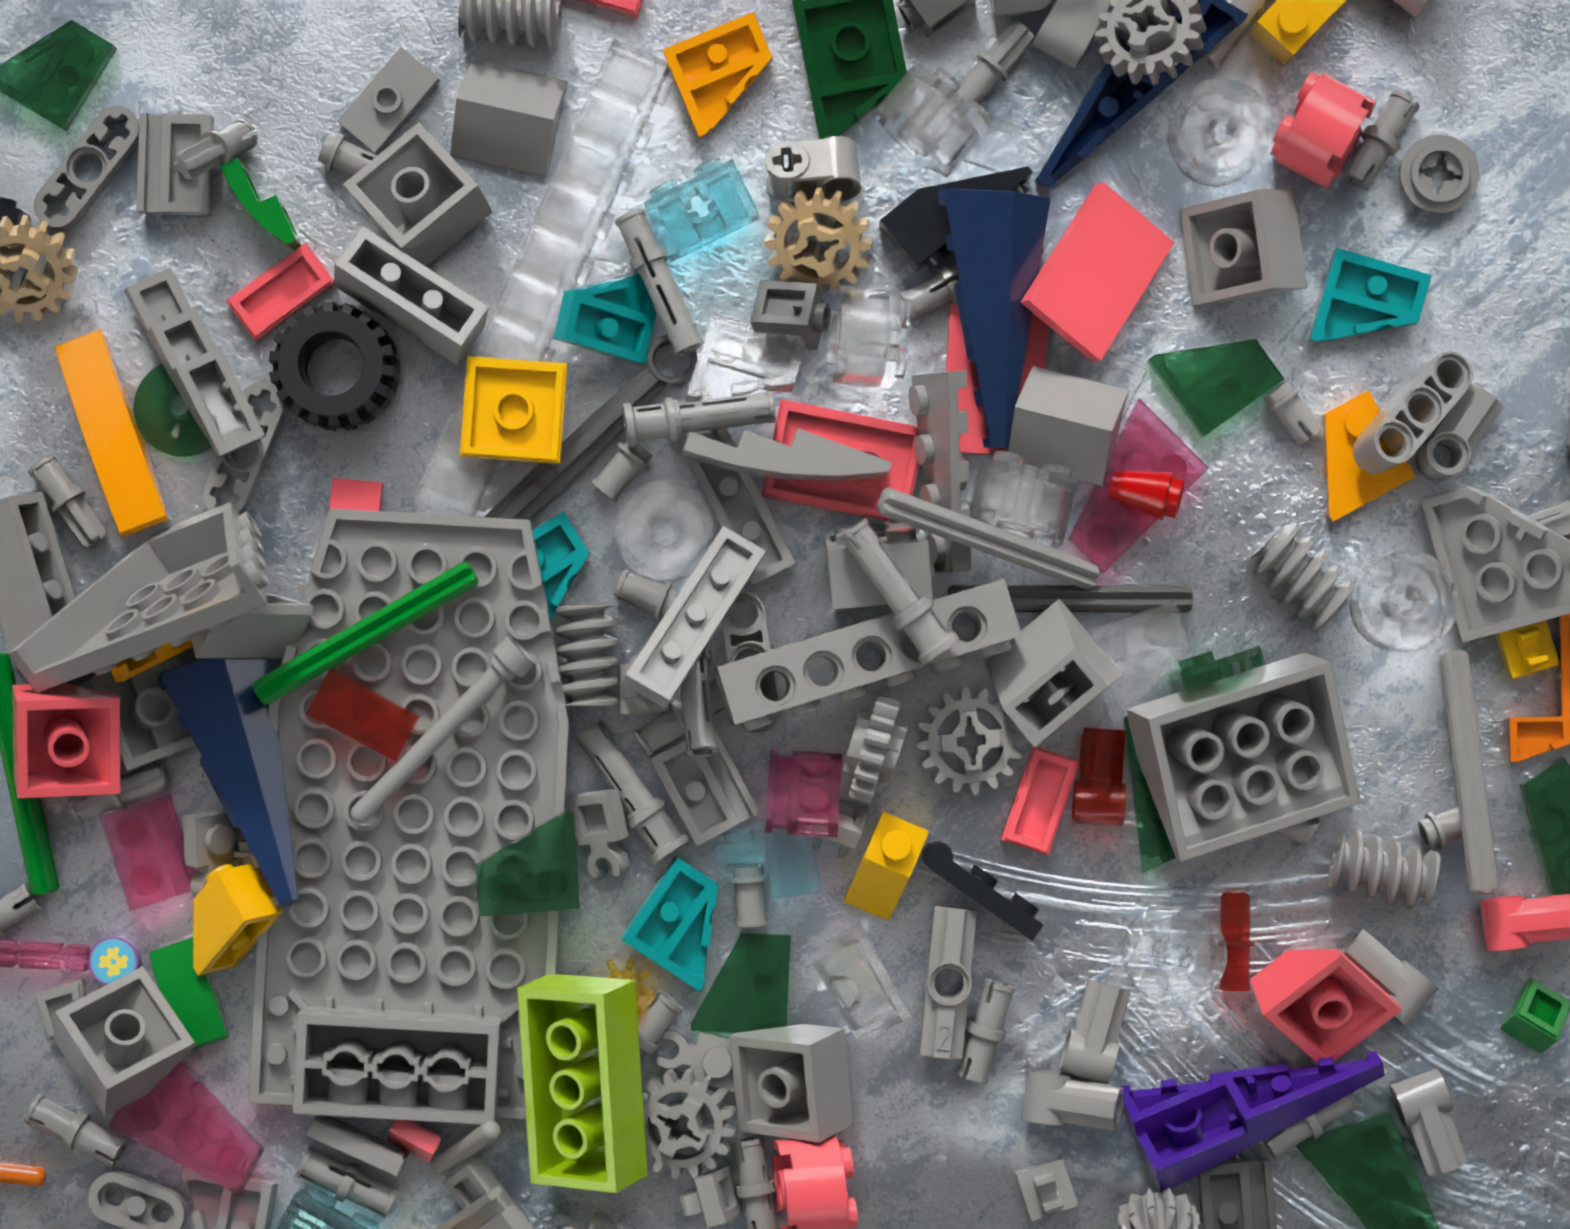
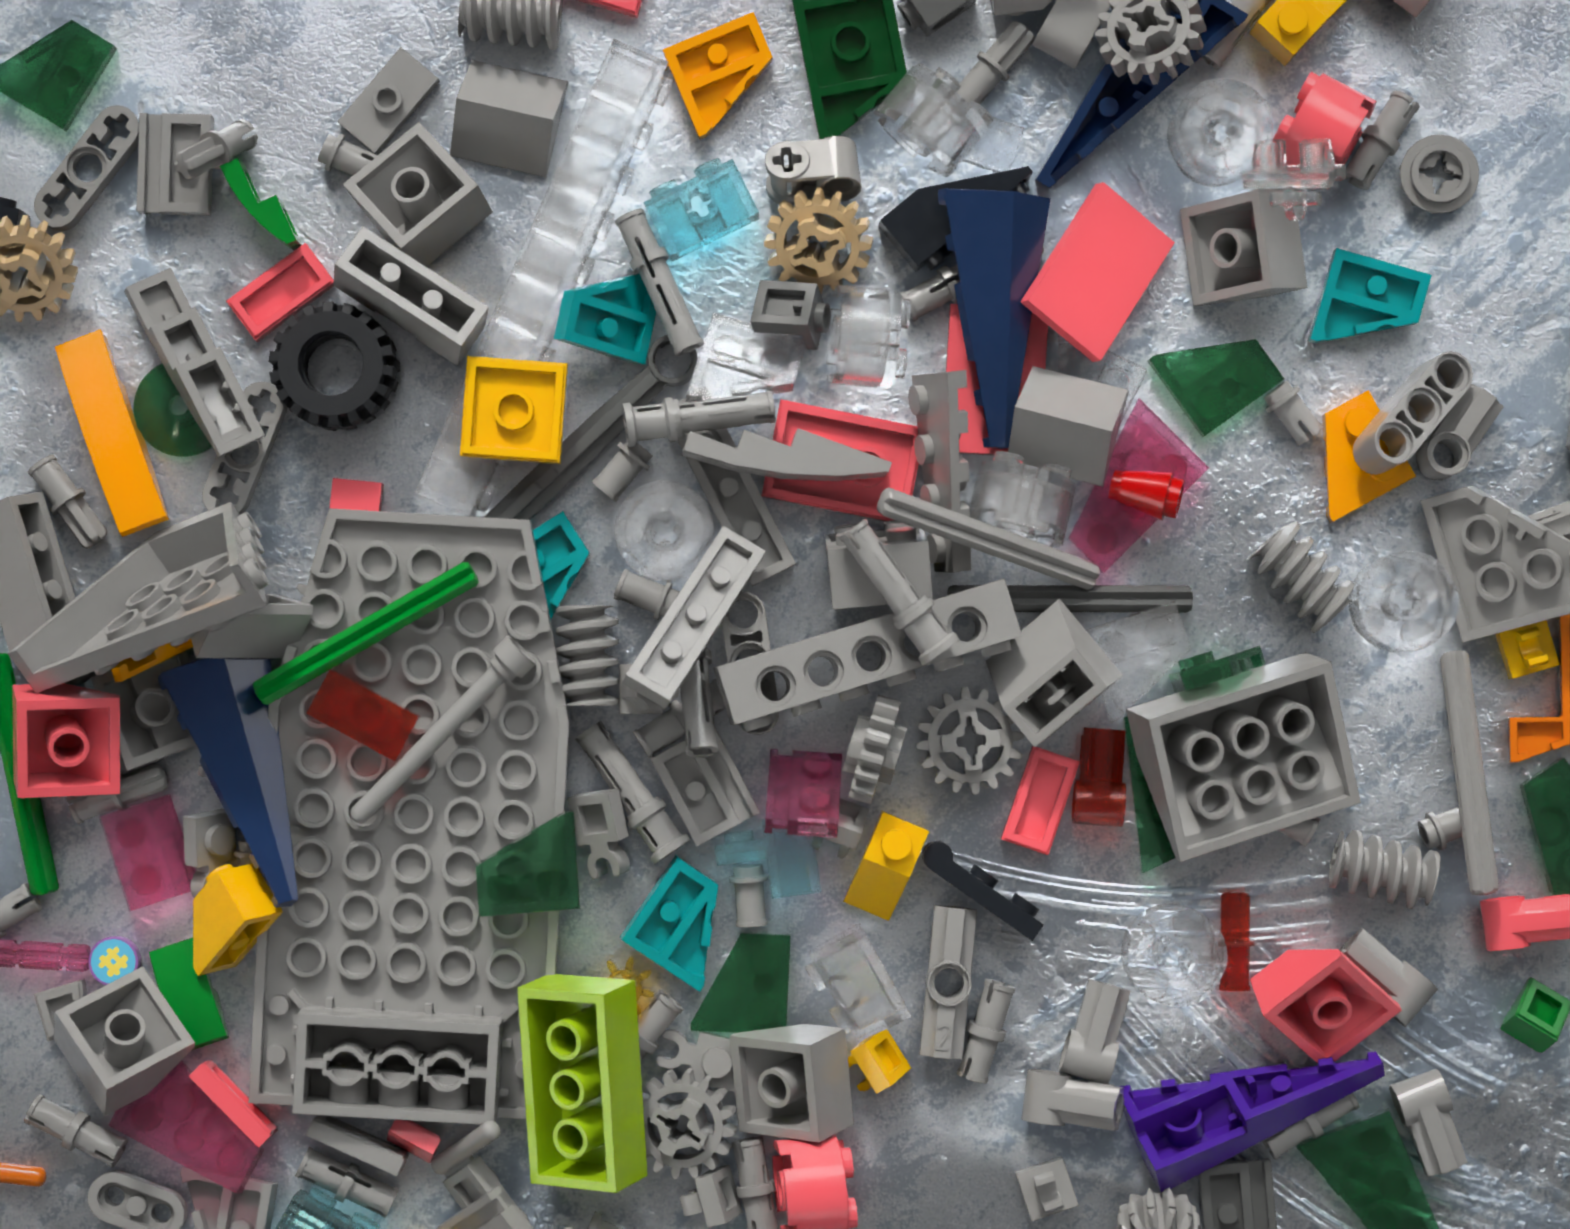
none -> coral tile [189,1060,278,1148]
none -> yellow tile [848,1026,911,1094]
none -> clear hips [1242,138,1346,221]

